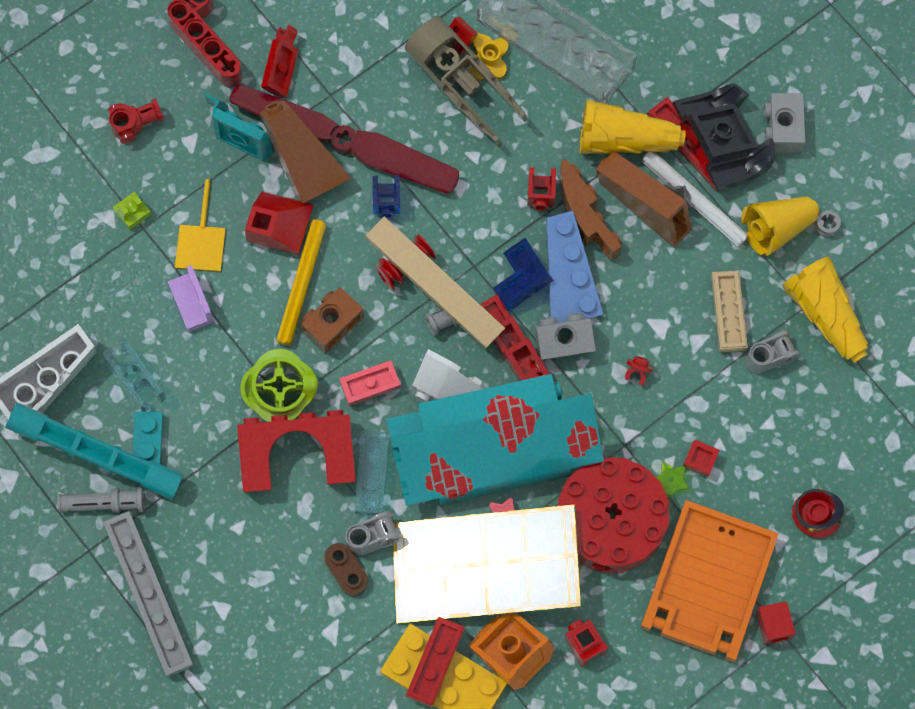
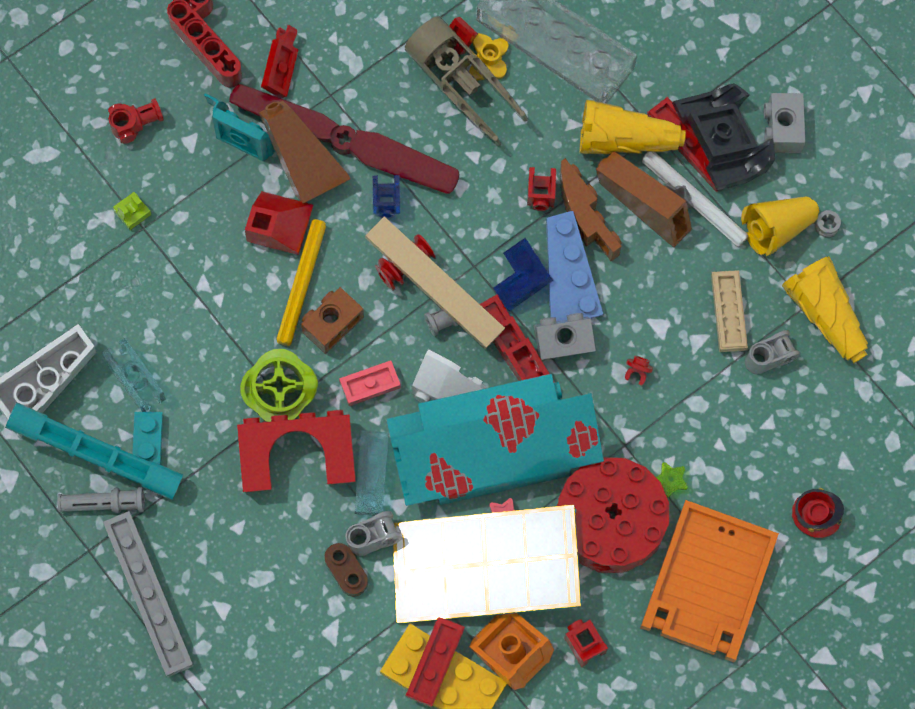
lavender panel [168,265,214,332] -> none
yellow piece [175,179,226,272] -> none
red plate [683,439,720,477] -> none
red panel [756,601,795,645] -> none

